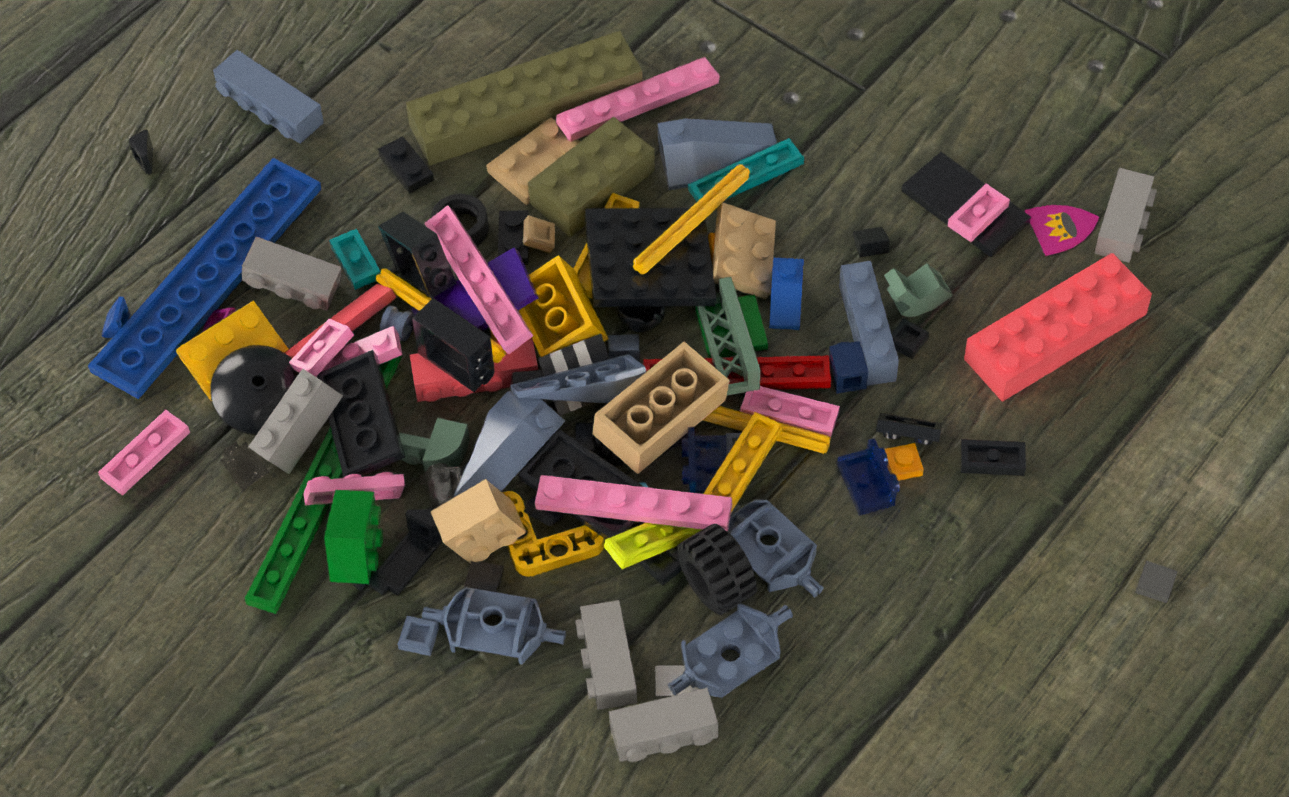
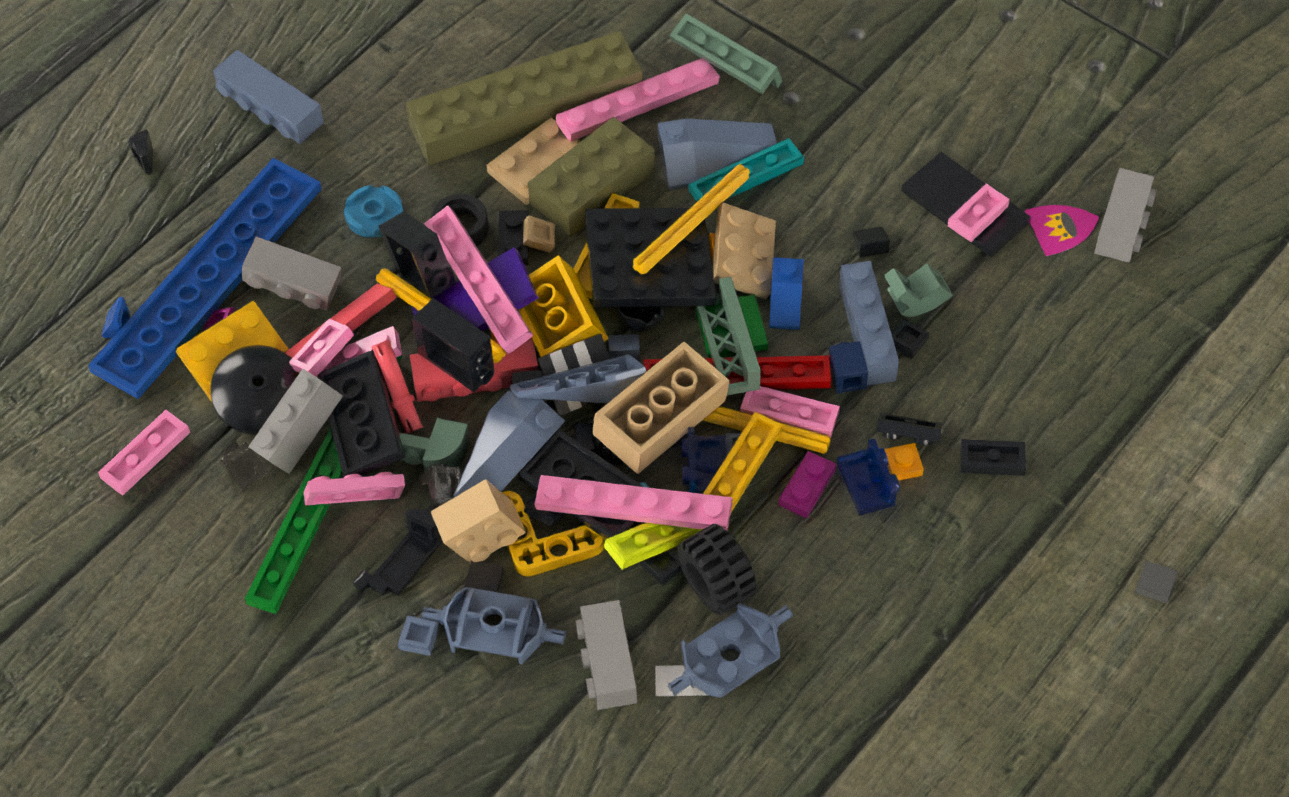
green brick [324,490,383,584] -> none
teal plate [329,229,381,290] -> none
black plate [378,136,434,194] -> none
sand blue wheel [380,305,415,342] -> none
light grey brick [609,688,718,762] -> none
sand blue plate [728,500,824,597] -> none
coral brick [964,253,1152,402] -> none
none -> dark azure tile [344,185,403,238]
none -> coral pin [371,340,423,434]
none -> sand green fence [669,14,782,94]
none -> magenta plate [778,451,836,518]

